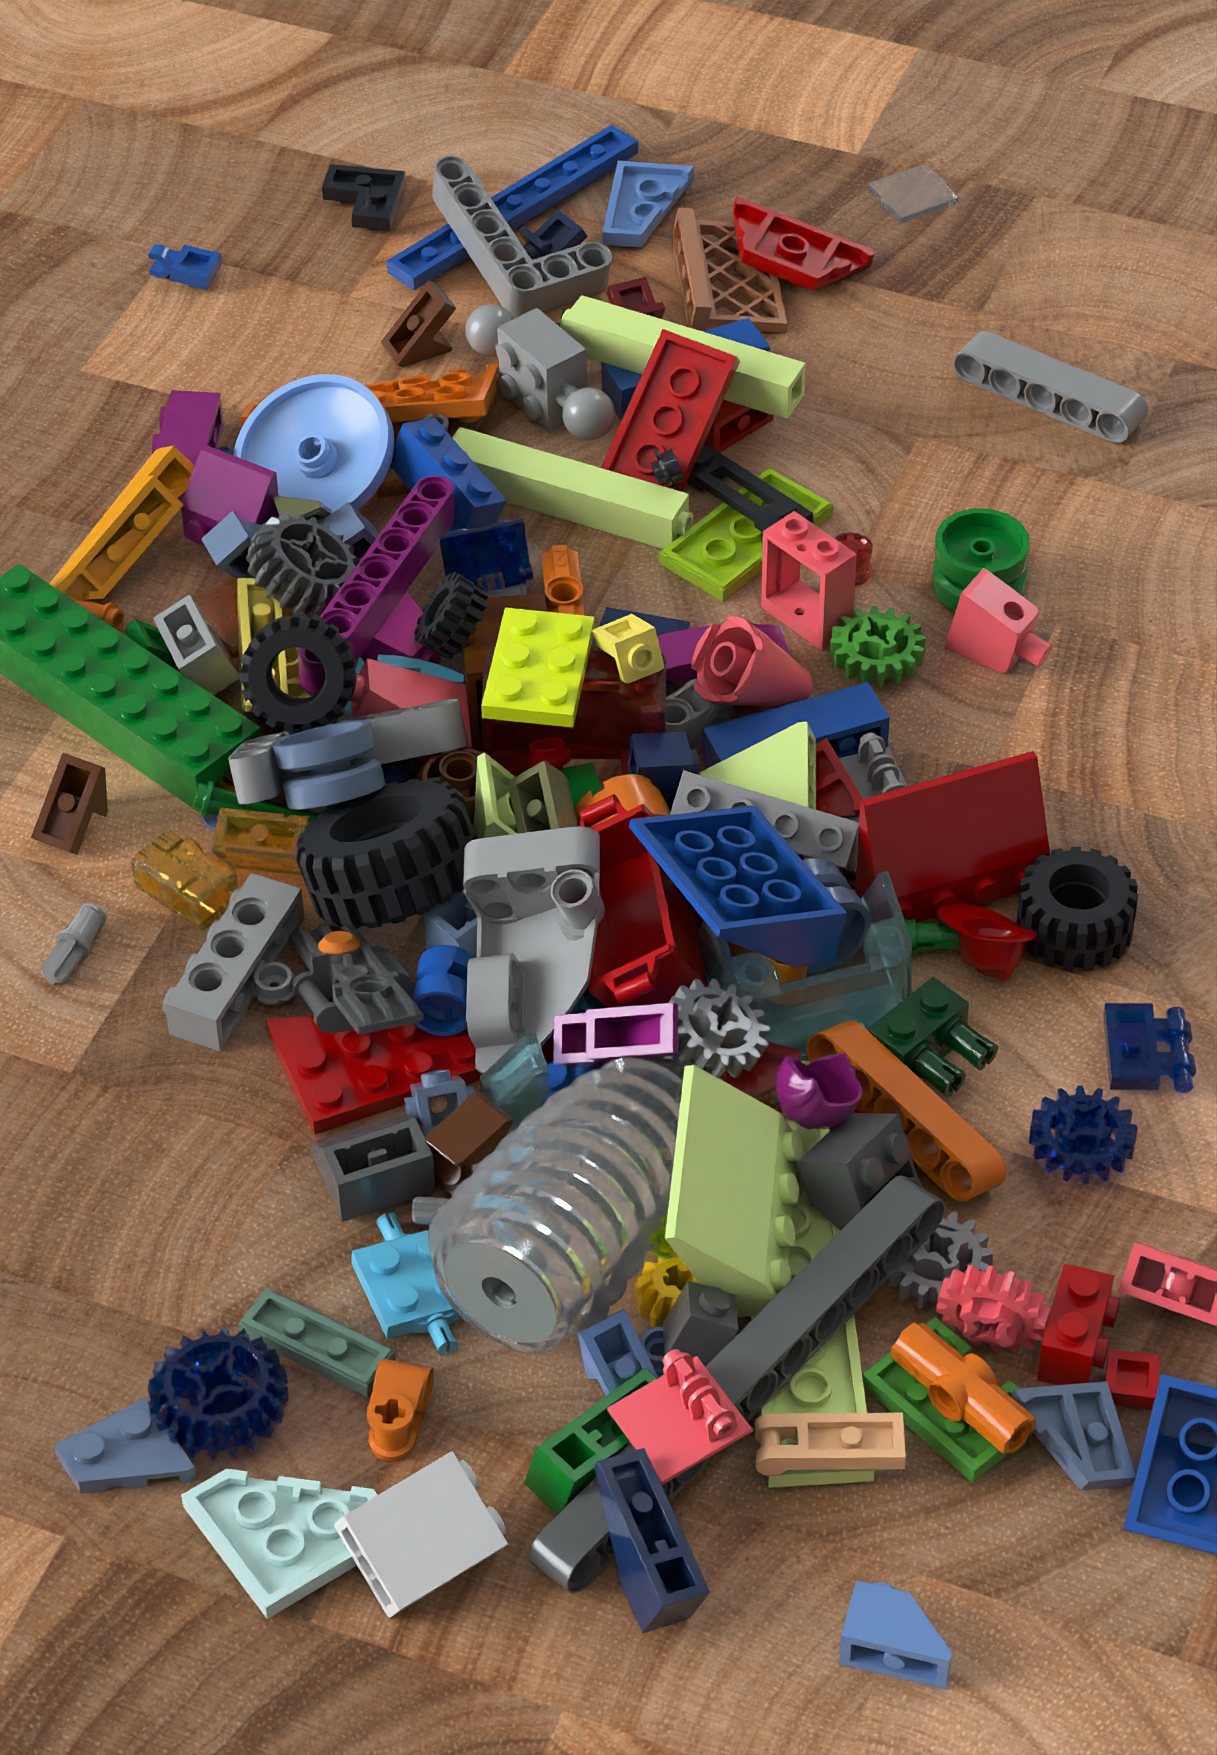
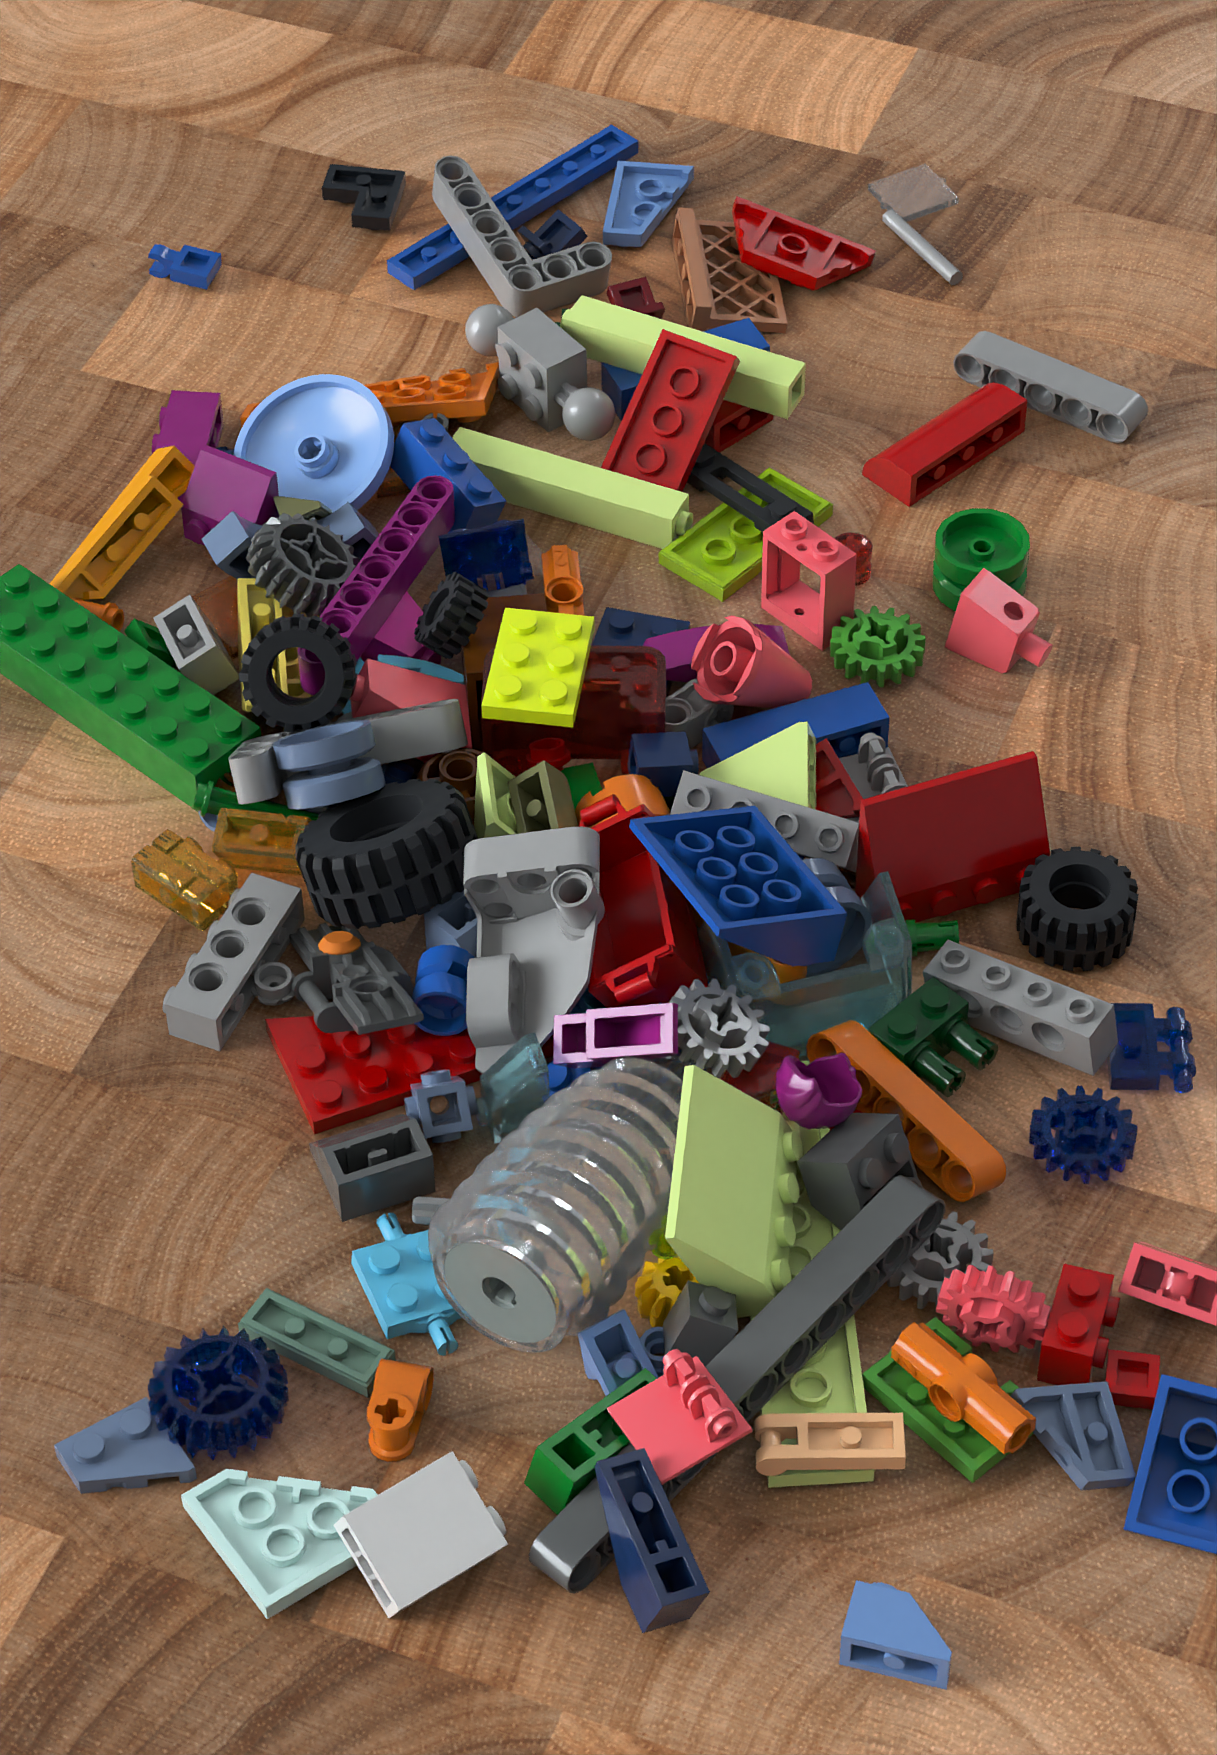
reddish brown slope [31,752,108,855] -> none
light grey axle [40,903,107,985] -> none
reddish brown slope [381,280,456,367] -> none
reddish brown slope [425,1092,514,1199] -> none
light yellow bracket [592,614,664,684] -> none
black plate [650,448,686,490] -> none
red piece [937,903,1037,981] -> none
none -> red brick [862,383,1028,507]
none -> light grey bar [882,210,963,285]
none -> light grey brick [923,940,1118,1076]

